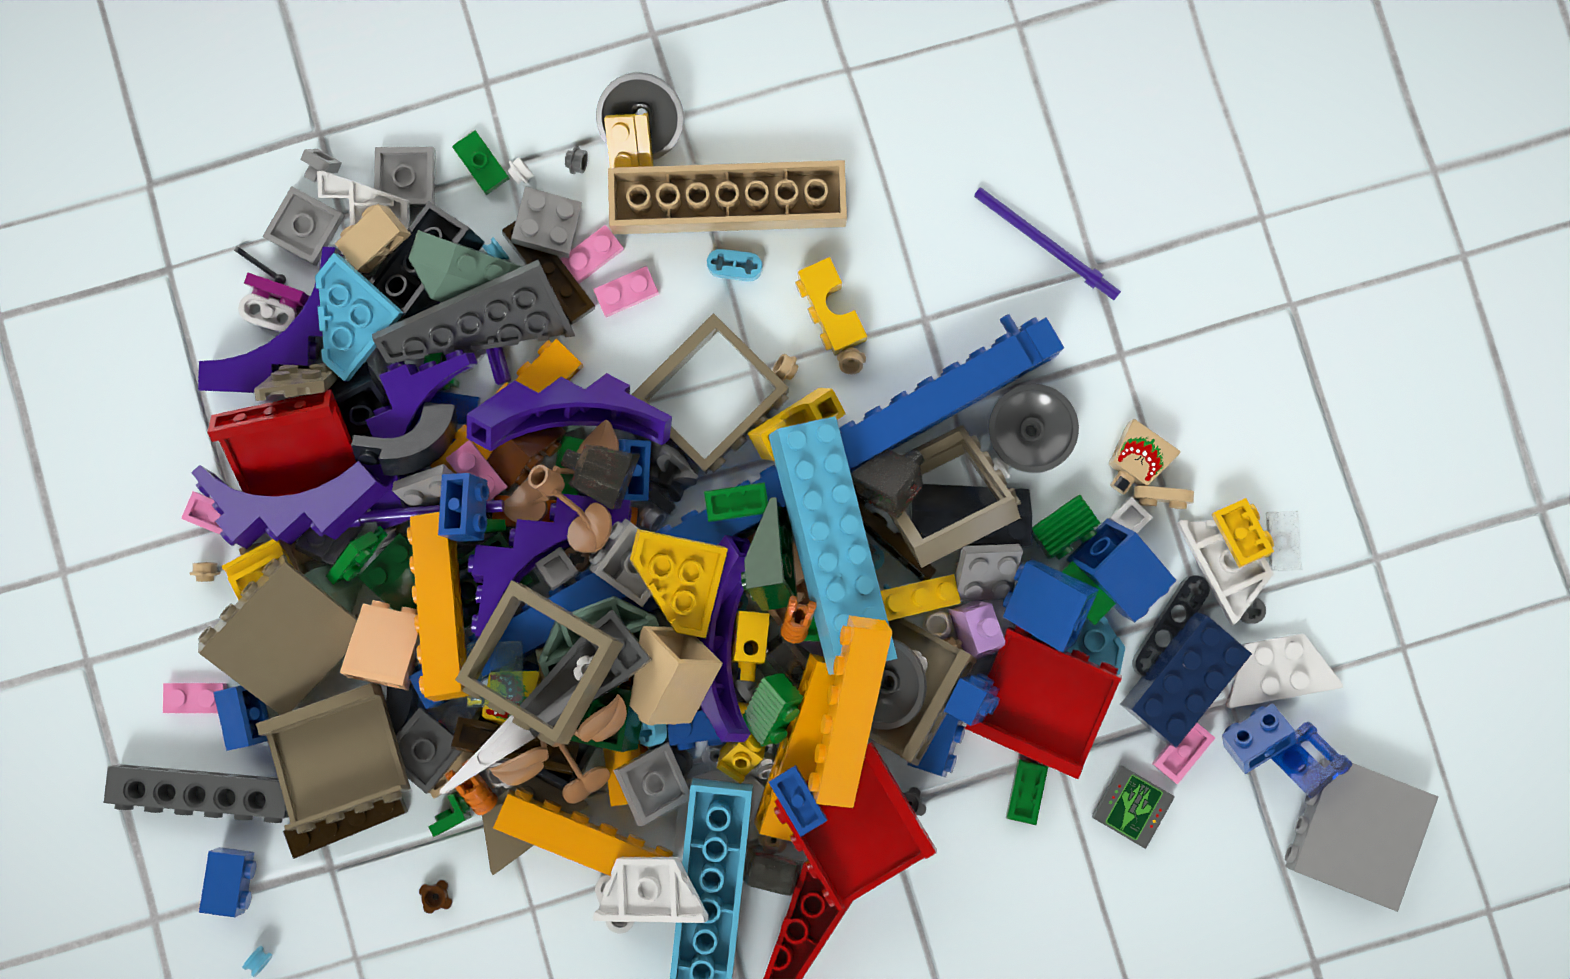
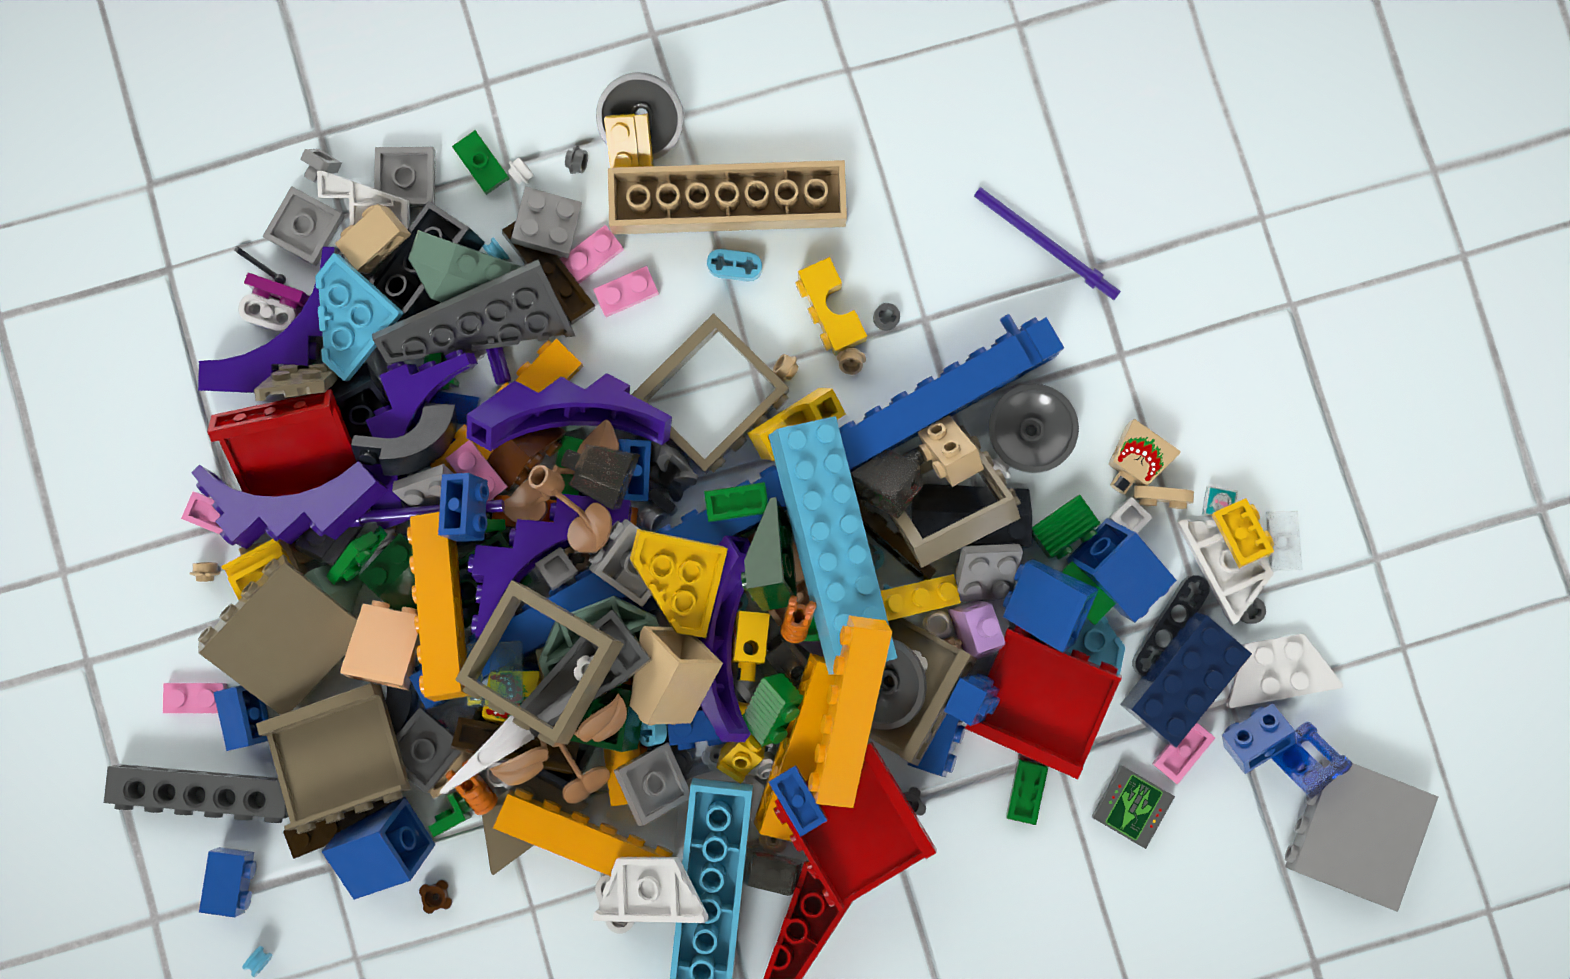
none -> blue slope [322,797,436,900]
none -> dark grey bush [873,303,901,331]
none -> tan brick [918,415,984,487]
none -> tile [1202,486,1238,517]

